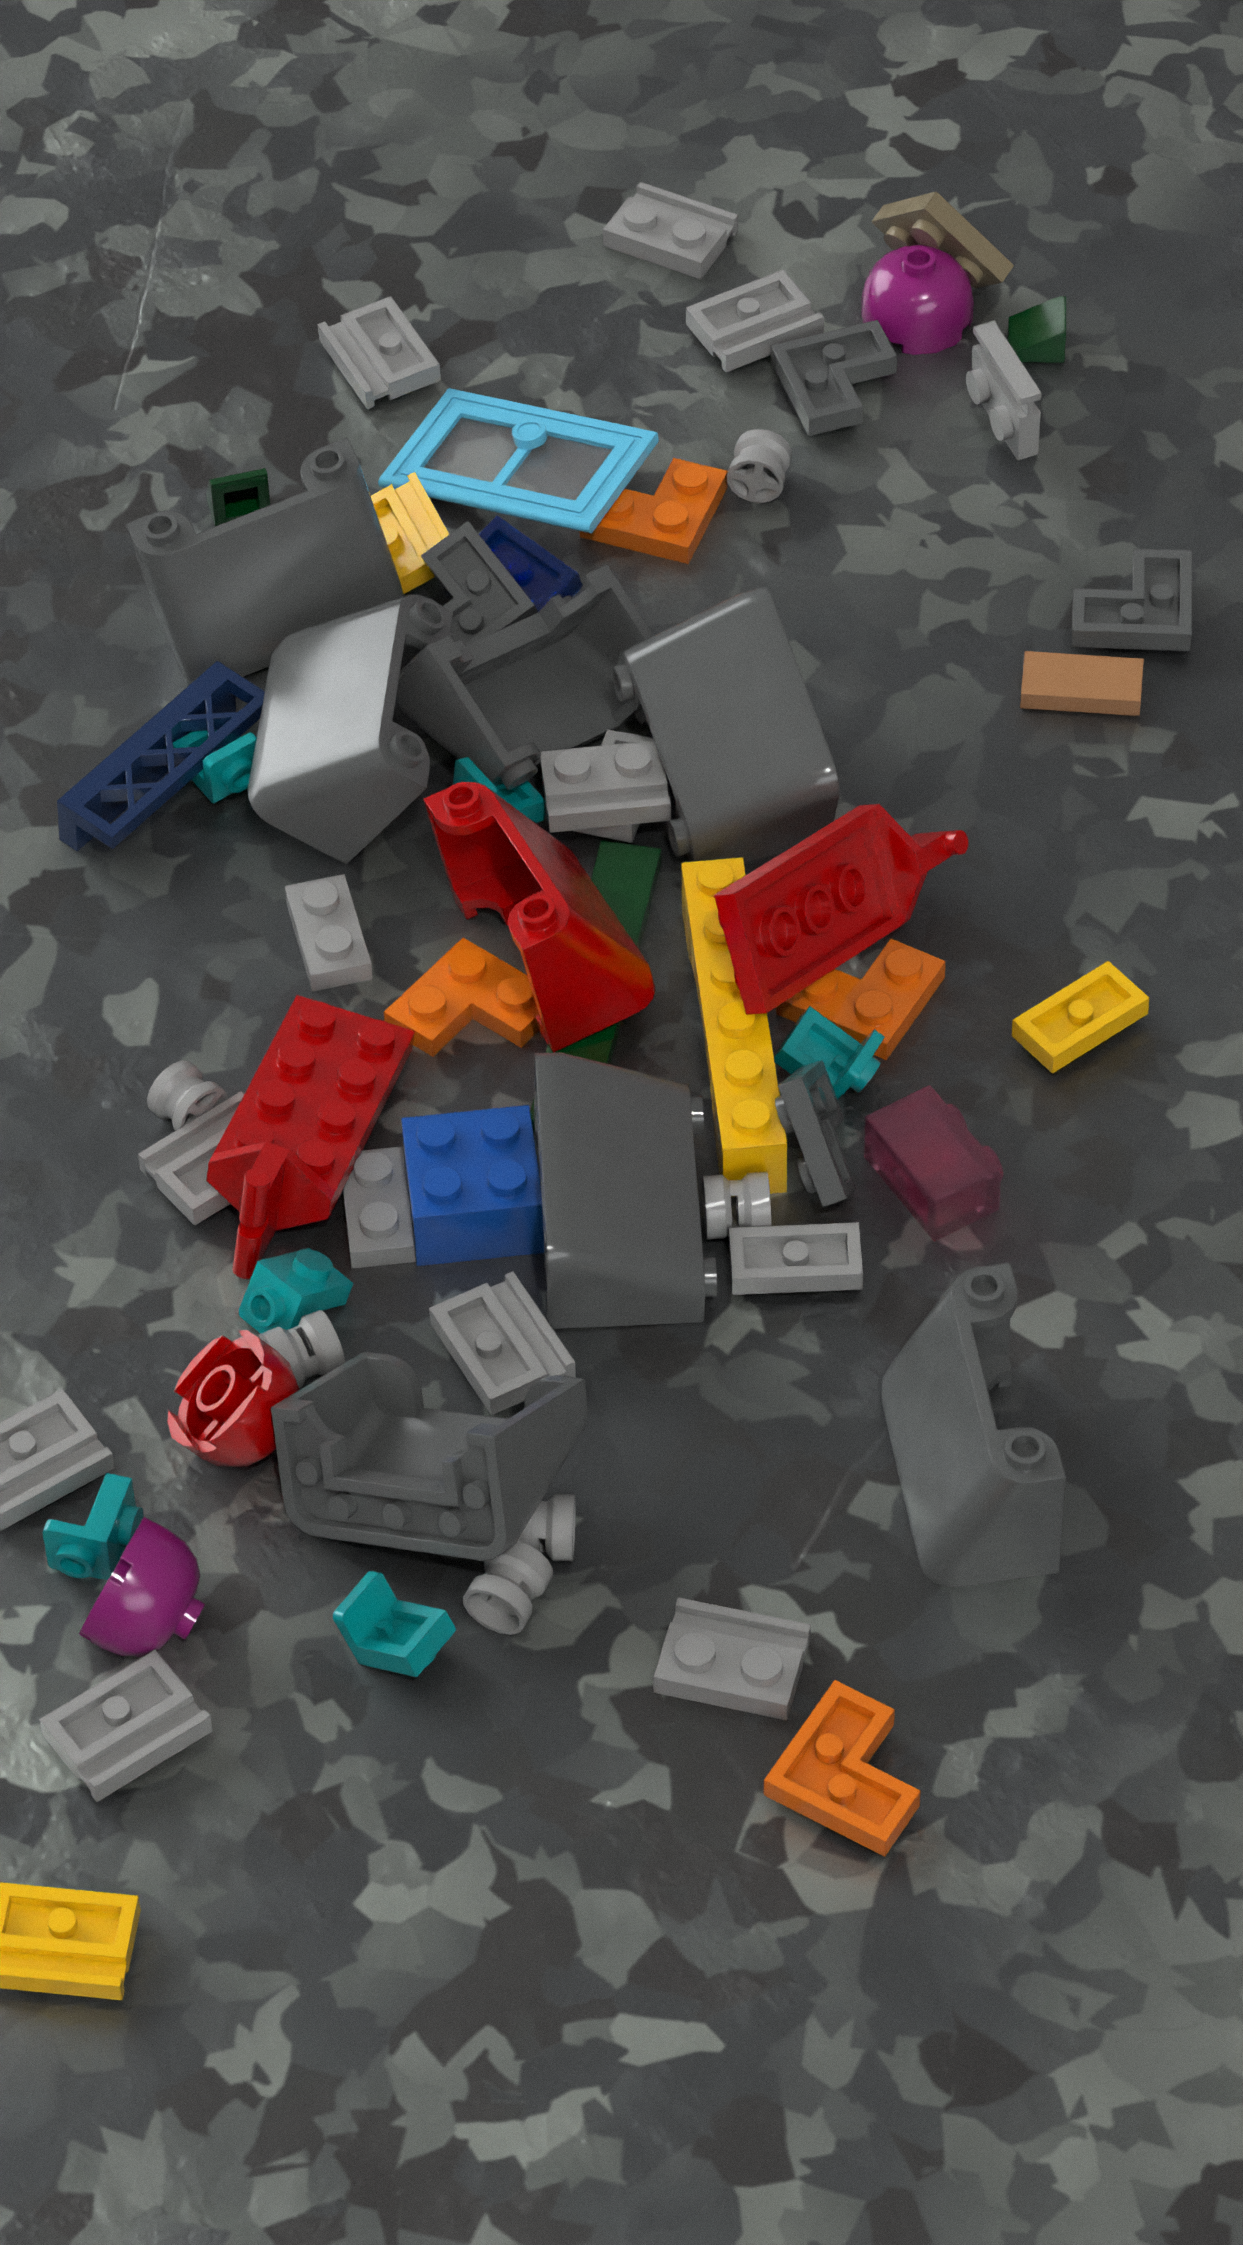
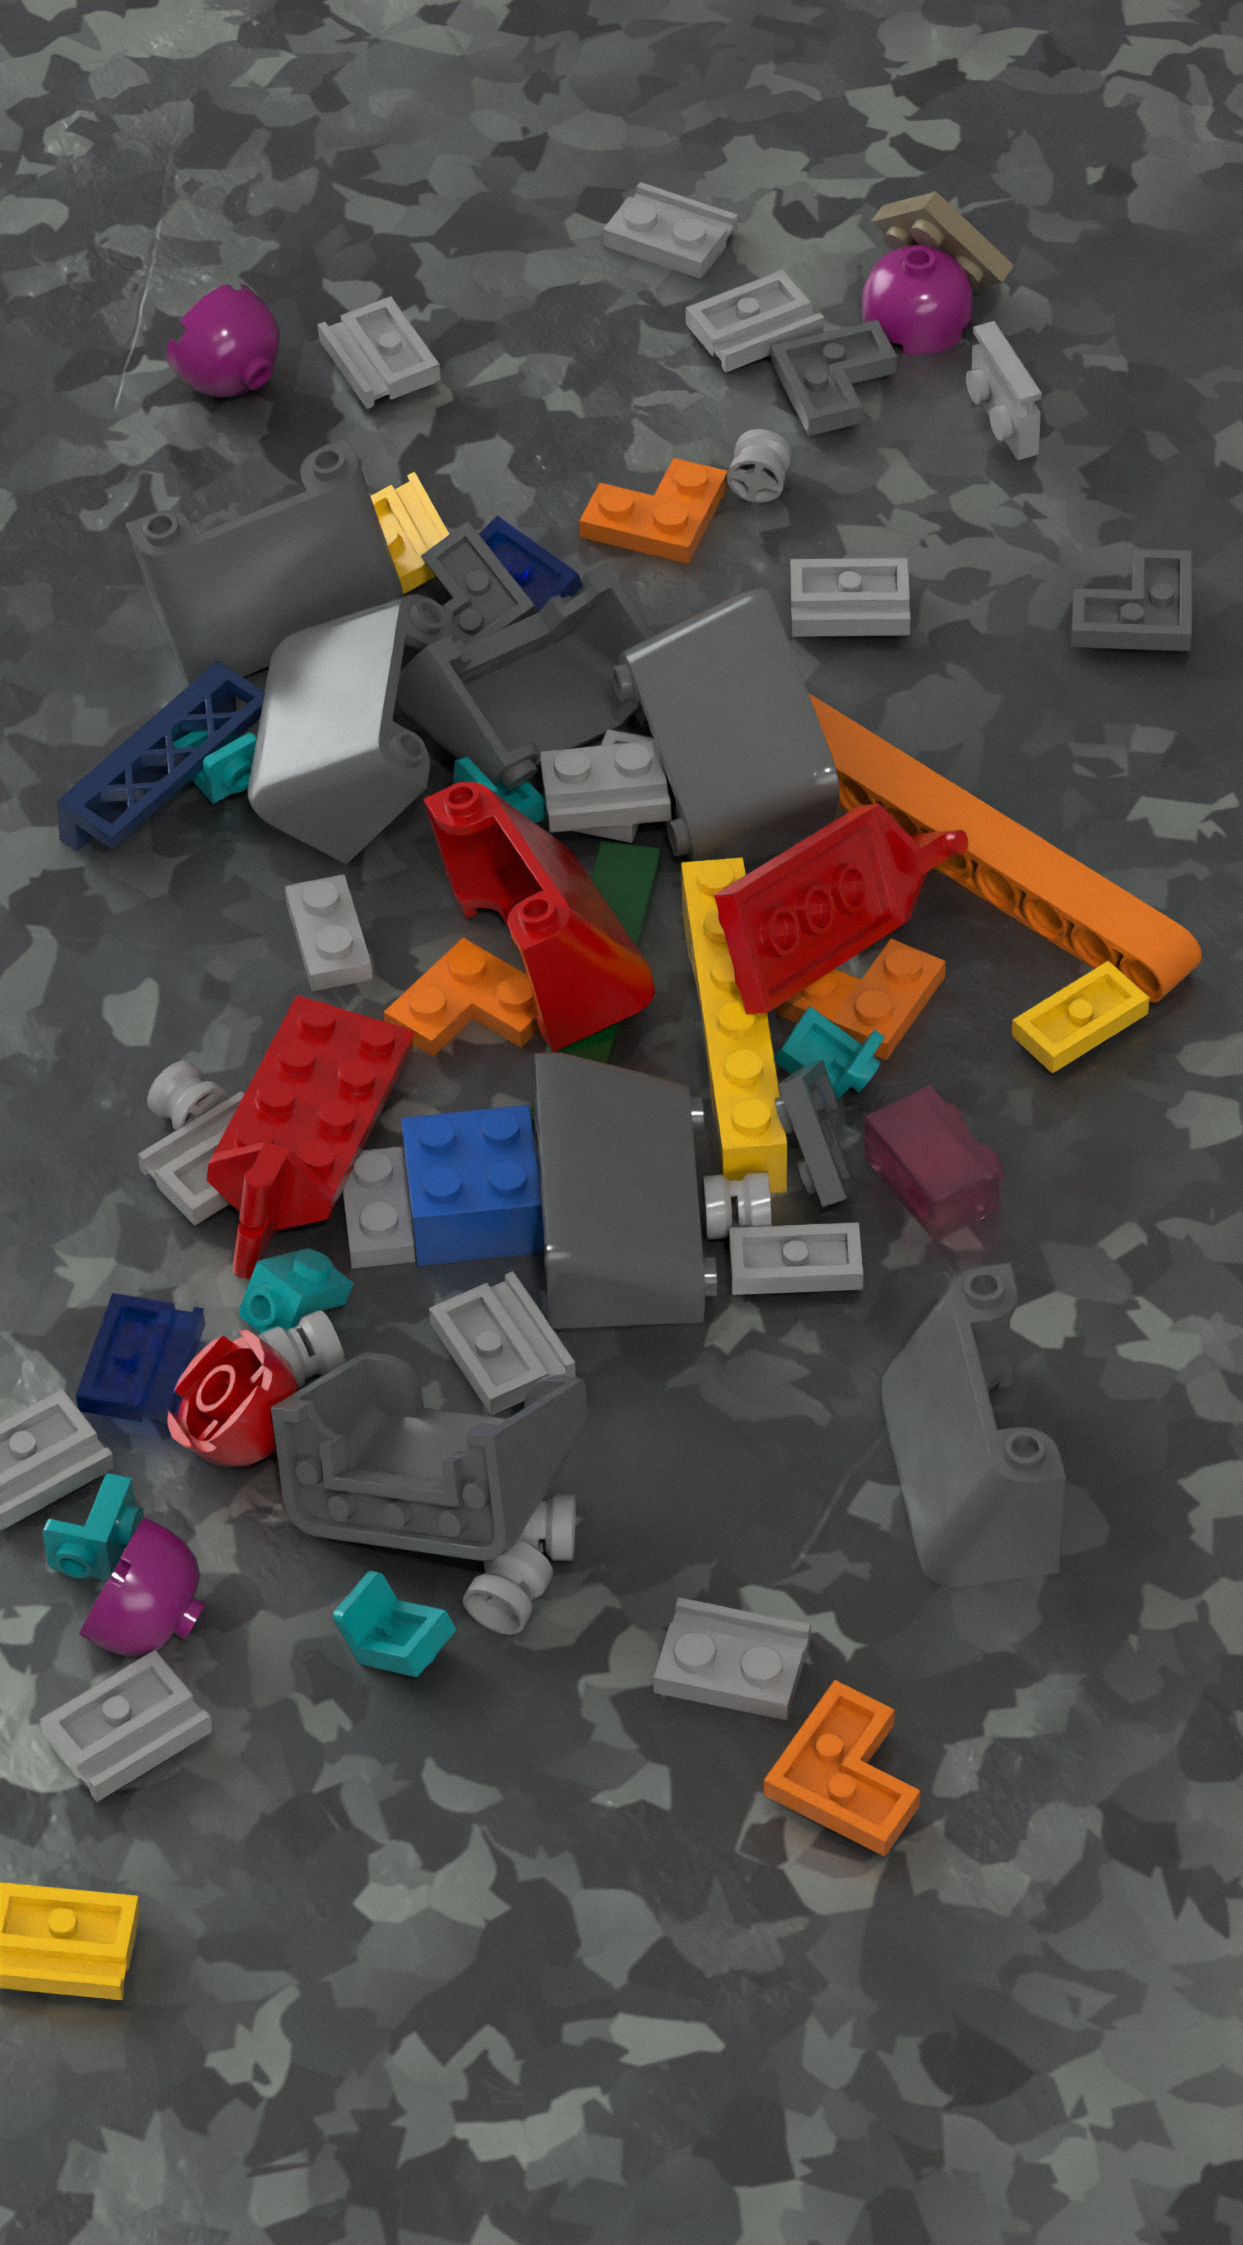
dark green slope [206,468,270,526] -> none
medium azure door [378,388,659,533] -> none
dark green slope [1008,296,1066,363] -> none
medium nougat tile [1020,651,1144,716] -> none
none -> clear blue plate [75,1293,205,1427]
none -> magenta cylinder [166,284,280,399]
none -> light grey plate [790,558,911,637]
none -> orange beam [808,693,1202,1003]

